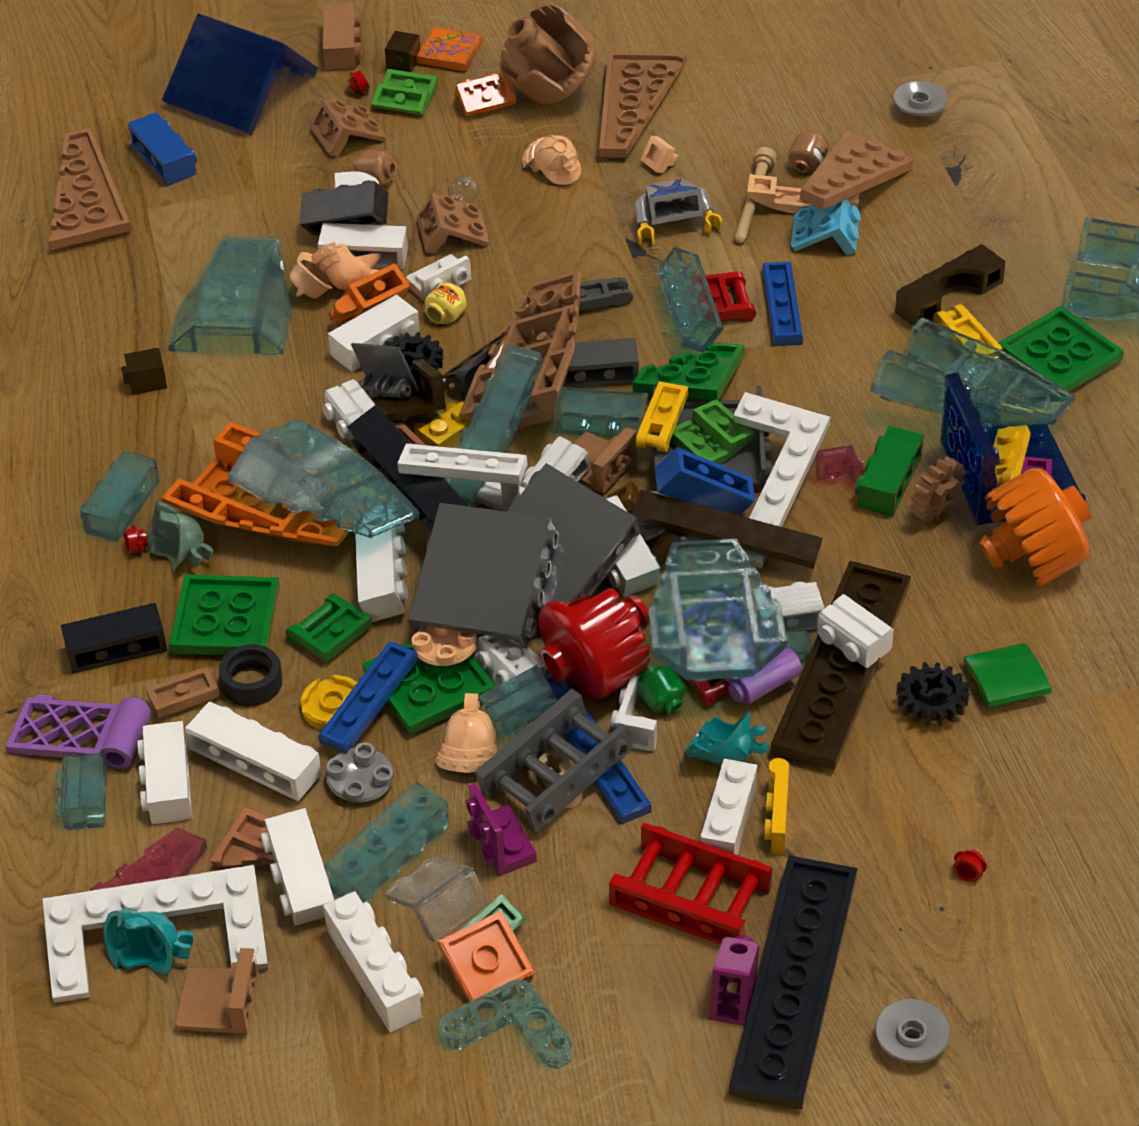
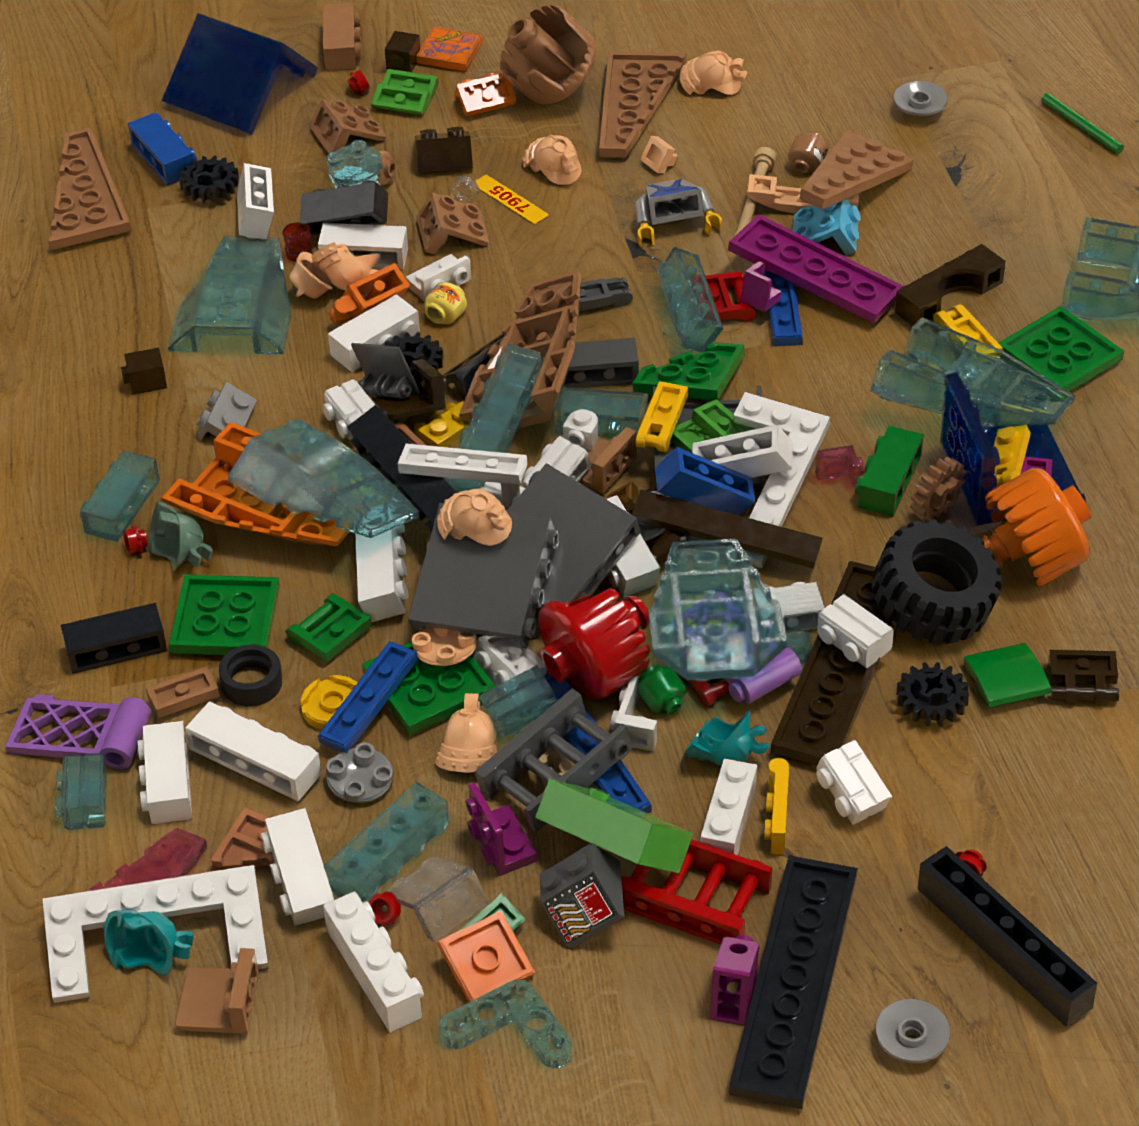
none -> black gear [179,156,239,203]
none -> light grey bracket [196,382,257,440]
none -> white brick [237,163,274,240]
none -> clear red wheel [282,222,313,262]
none -> clear light blue plate [327,140,383,186]
none -> red plate [369,891,401,926]
none -> dark brown bracket [415,127,473,173]
none -> light nougat helmet [437,488,512,546]
none -> yellow sticker [472,175,549,224]
none -> bright green brick [535,778,693,873]
none -> slope [539,843,624,949]
none -> white plate [563,409,598,451]
none -> light nougat helmet [680,50,747,95]
none -> white brick [692,424,793,478]
none -> magenta plate [728,214,903,324]
none -> magenta panel [740,261,782,312]
none -> white brick [816,740,892,825]
none -> black tyre [872,520,1003,644]
none -> black brick [918,846,1097,1027]
none -> green bar [1041,93,1124,154]
none -> dark brown plate [1048,649,1119,704]

